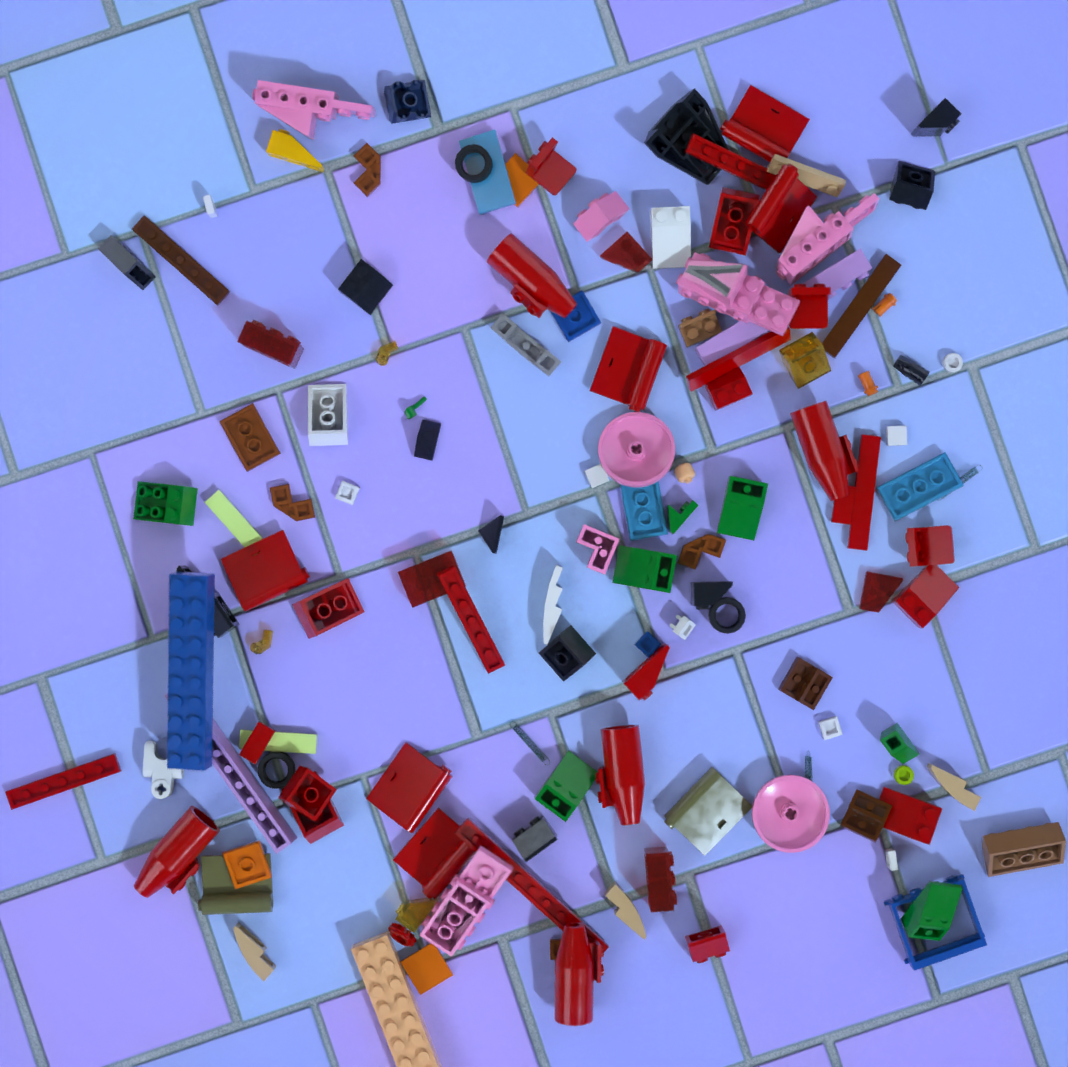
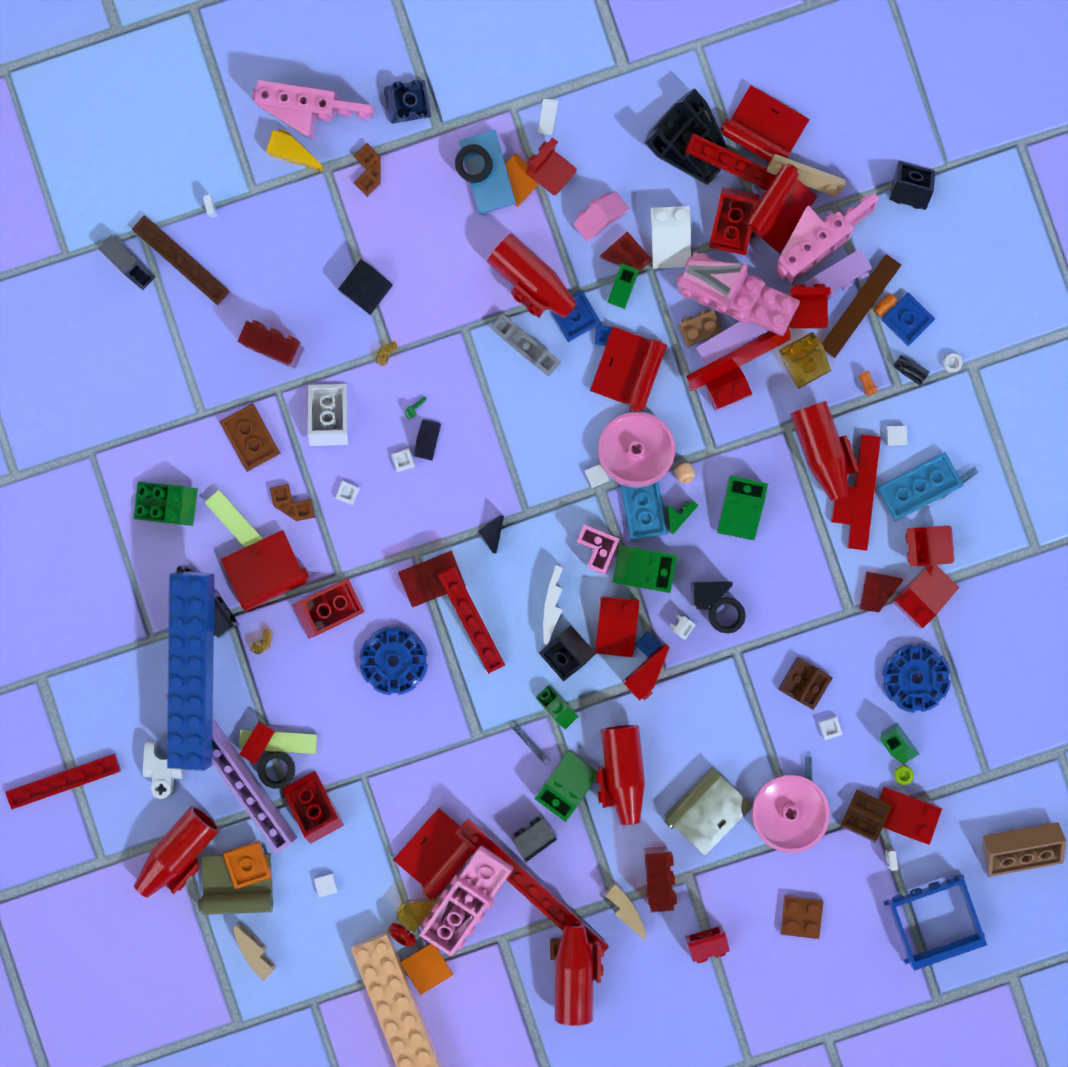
red slope [278,766,337,822] -> none
red door [366,743,453,833] -> none
dark orange tile [677,534,726,570] -> none
green slope [900,881,962,941] -> none
black slope [911,98,962,137] -> none
tan slope [927,763,981,811] -> none
none -> white tile [314,873,338,898]
none -> blue plate [359,626,428,695]
none -> white tile [391,448,415,472]
none -> green slope [535,685,579,730]
none -> white sticker [538,98,558,135]
none -> blue tile [594,325,612,346]
none -> red slope [595,596,640,657]
none -> green slope [607,263,639,309]
none -> dark orange plate [780,895,824,939]
none -> blue tile [881,292,935,347]
none -> blue plate [882,644,951,713]

